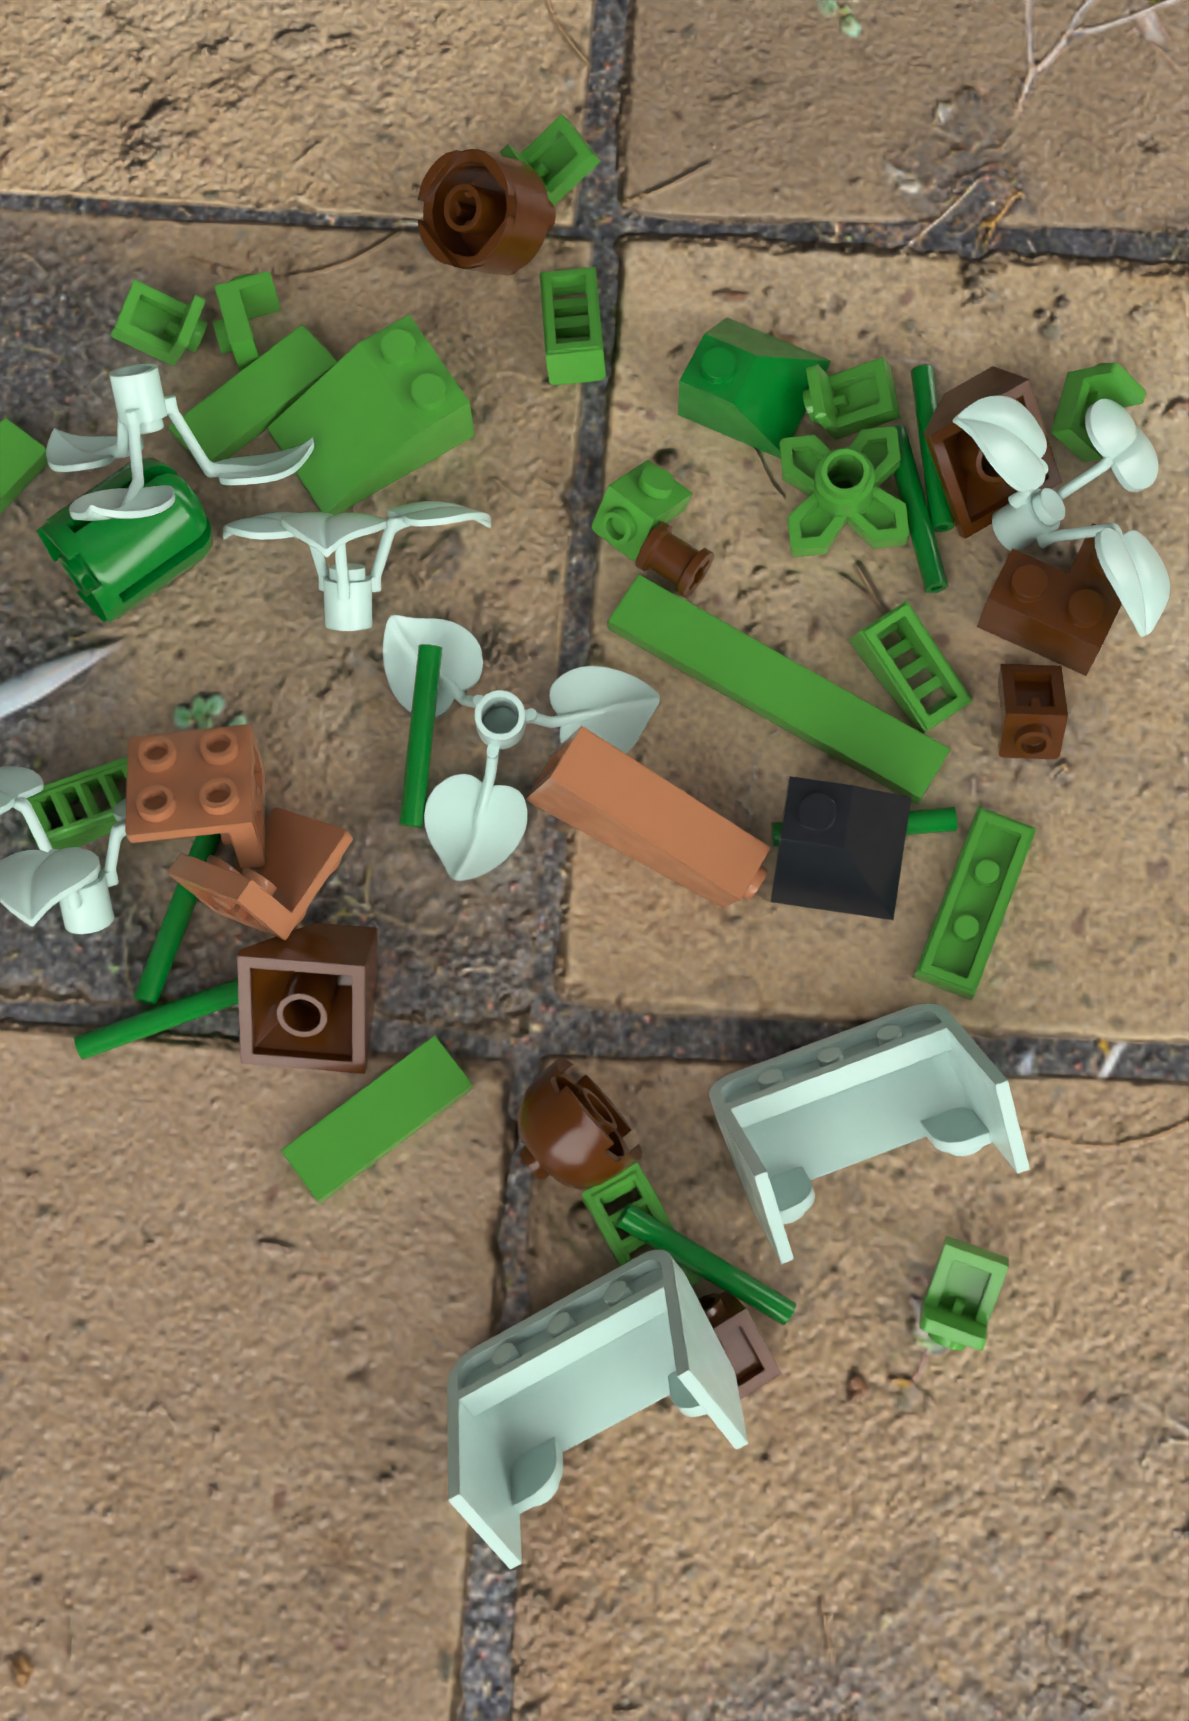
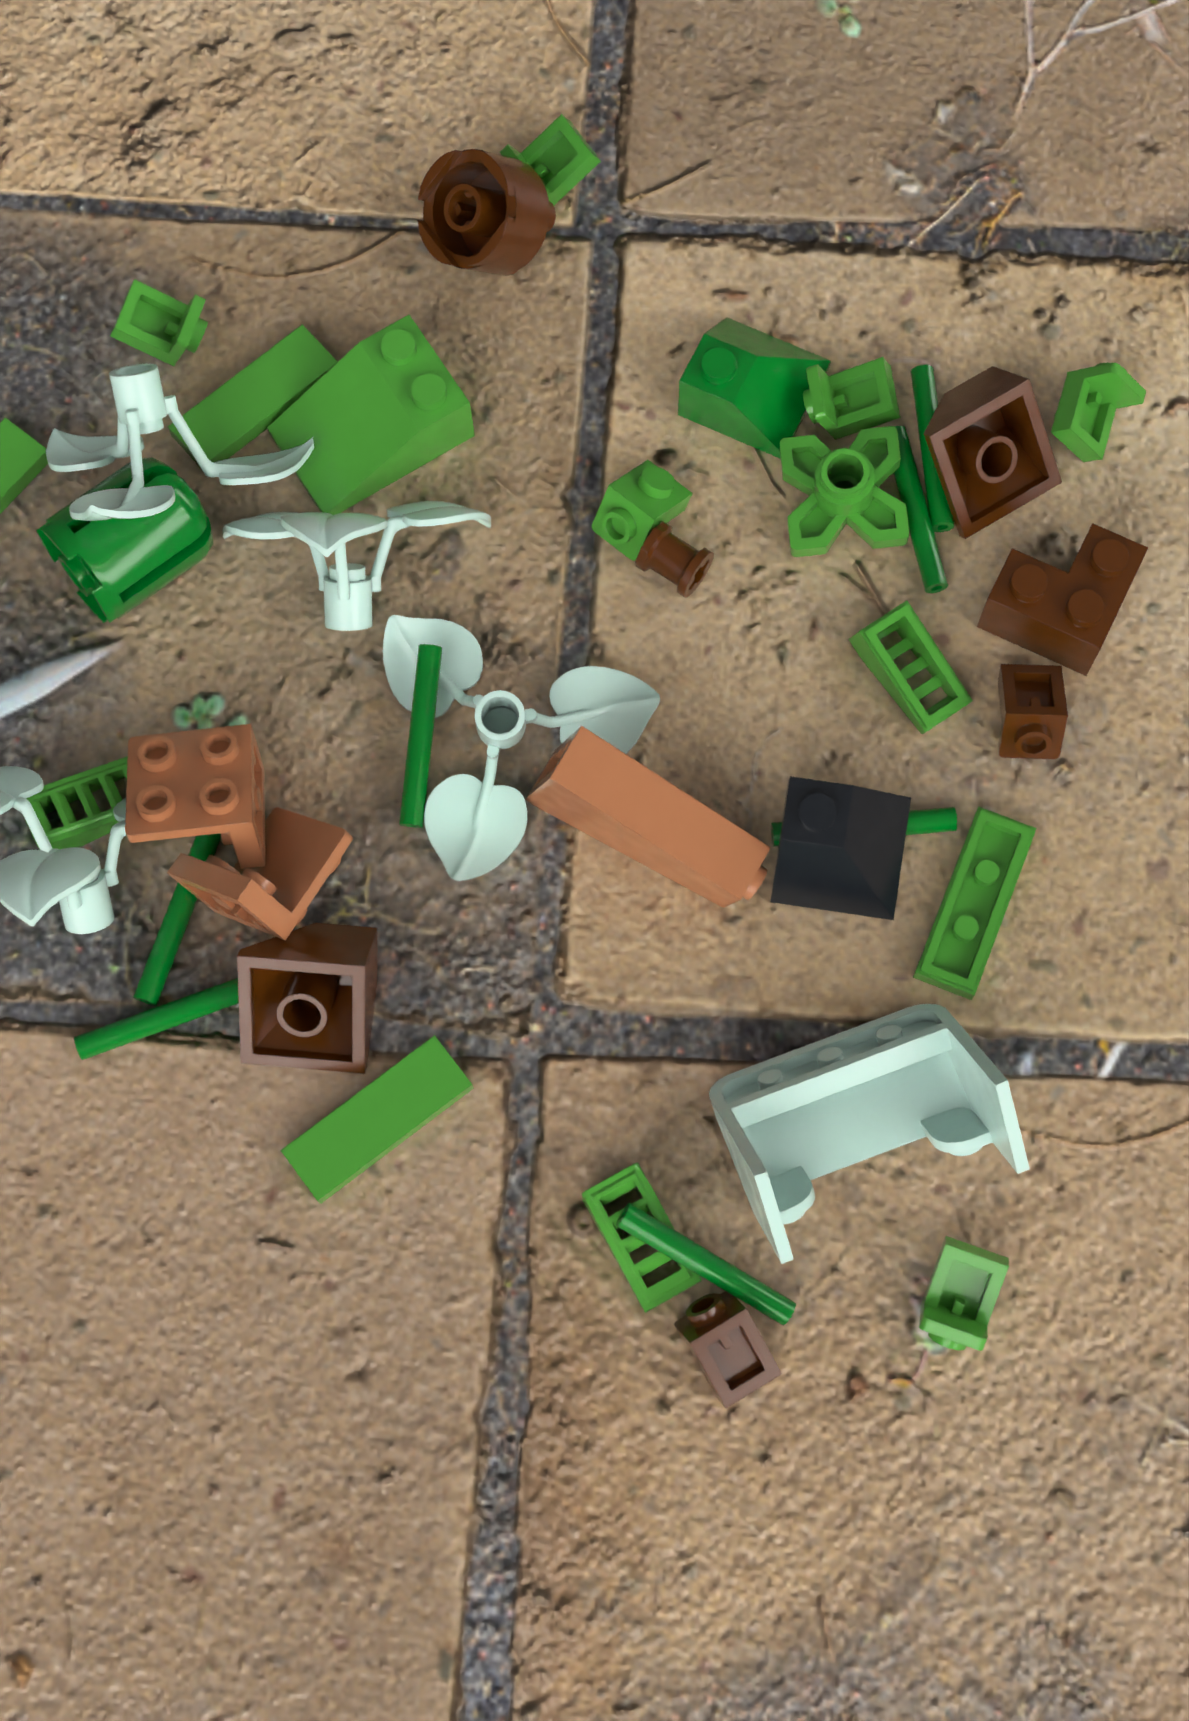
bright green bracket [212,272,281,371] -> none
light aqua windscreen [447,1250,748,1570] -> none
reddish brown cylinder [518,1058,642,1189] -> none
bright green slope [540,267,606,386] -> none
bright green tile [608,574,951,805] -> none
light aqua plant [952,396,1170,638] -> none

